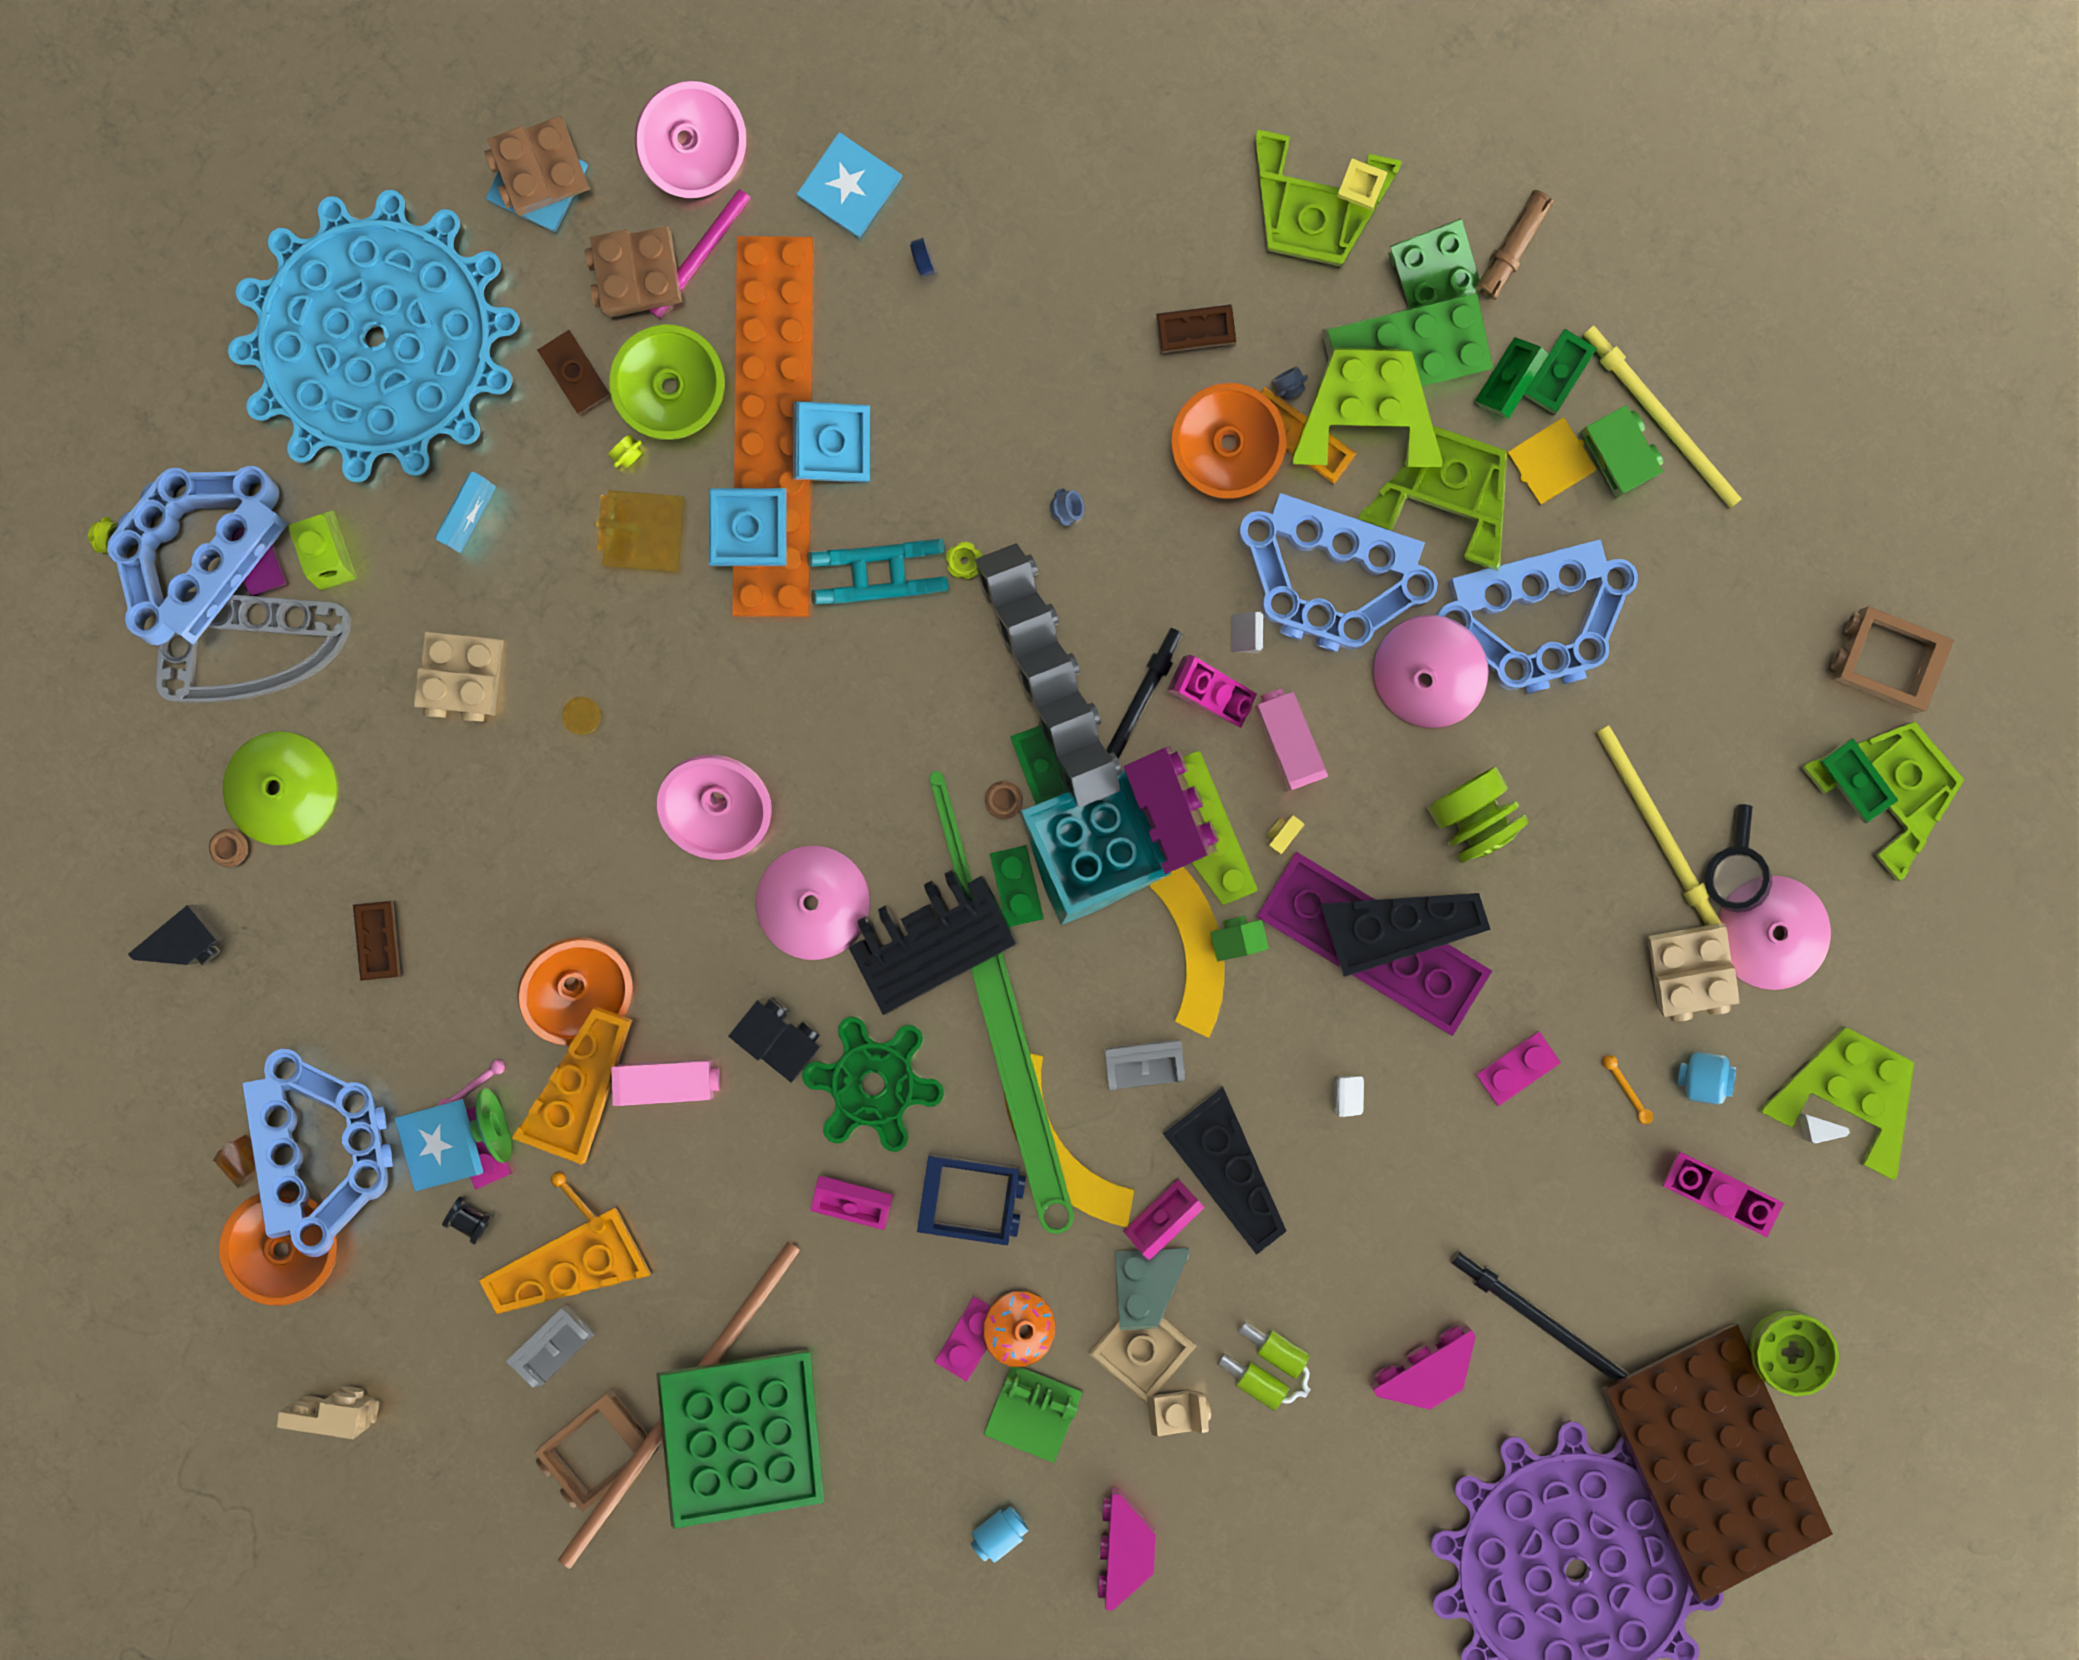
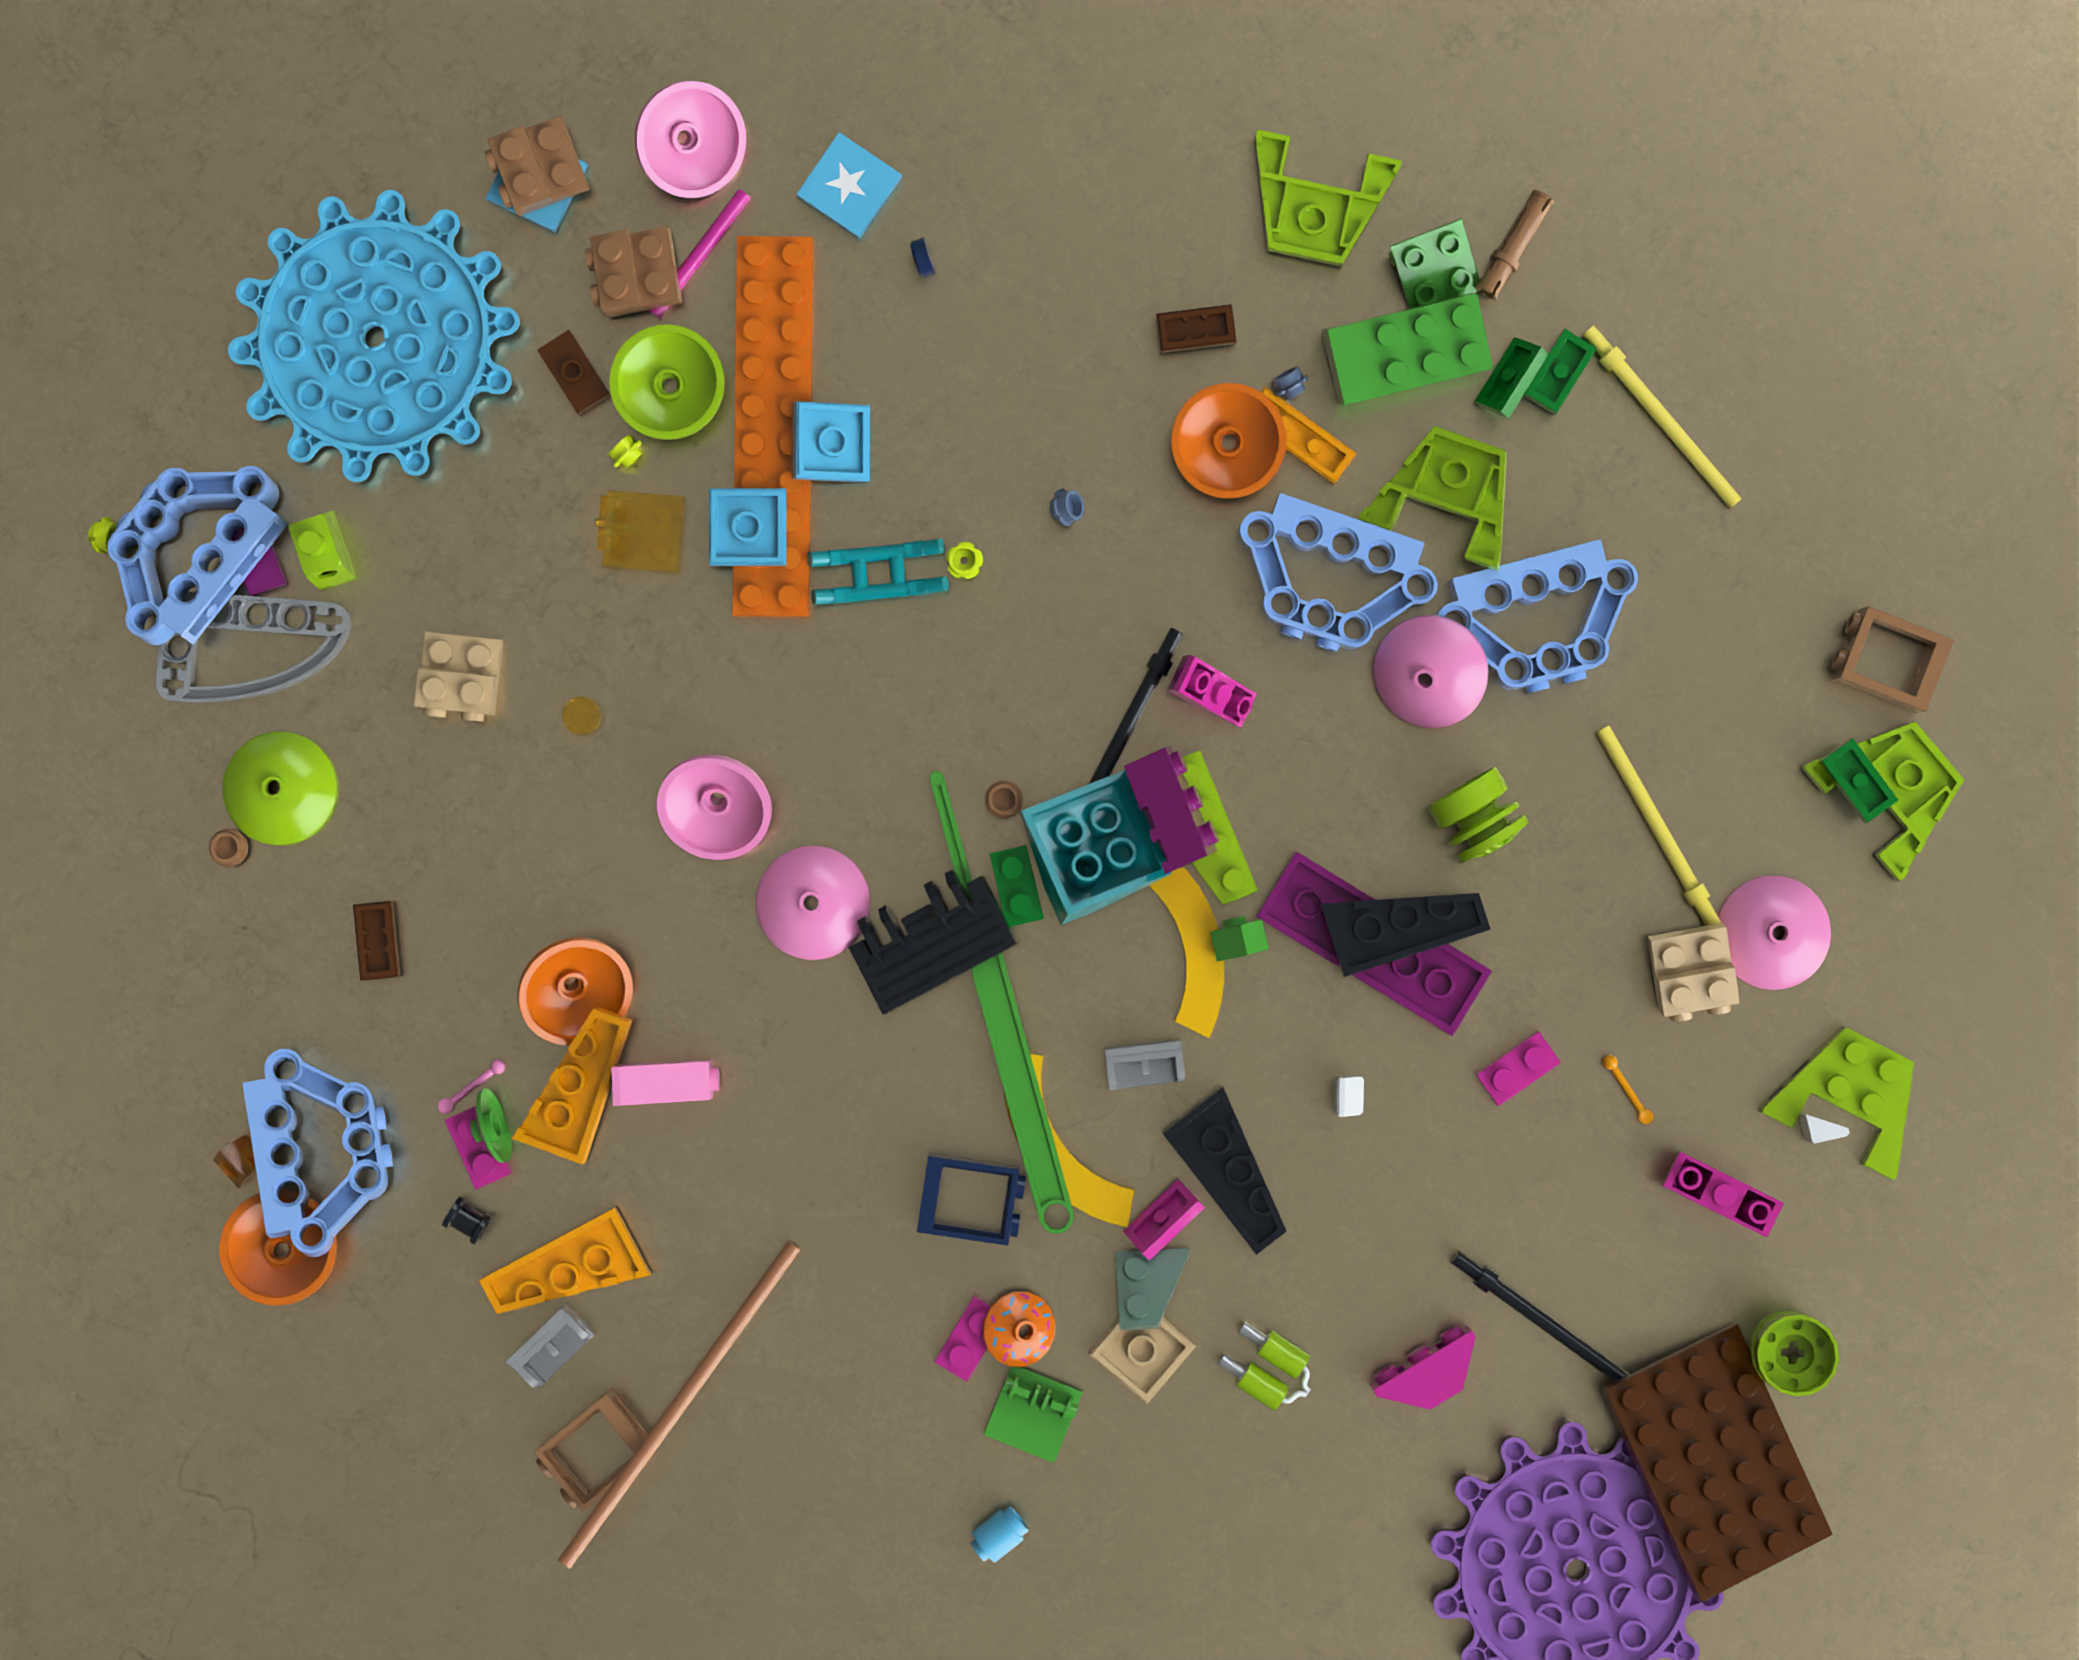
black slope [128,905,225,966] -> none
tan plate [277,1387,379,1440] -> none
medium azure tile [395,1099,484,1191] -> none
medium azure tile [435,471,496,553] -> none
light orange hinge [551,1172,606,1234] -> none
green plate [656,1349,824,1529] -> none
black brick [728,997,823,1083] -> none
green plate [802,1016,944,1152] -> none
dark pink plate [811,1176,893,1230] -> none
dark grey brick [975,543,1122,808] -> none
green plate [1010,725,1068,805] -> none
dark pink slope [1098,1487,1156,1611] -> none
tan bracket [1148,1390,1211,1437] -> none
white slope [1231,612,1263,653] -> none
bright pink slope [1255,688,1328,792] -> none
light yellow plate [1267,815,1305,855] -> none
lime wing [1292,348,1443,467] -> none
light yellow plate [1337,158,1387,211] -> none
yellow piece [1507,417,1597,505] -> none
bright green brick [1580,405,1663,498] -> none
medium azure head [1678,1052,1736,1105] -> none
piece [1705,804,1773,913] -> none

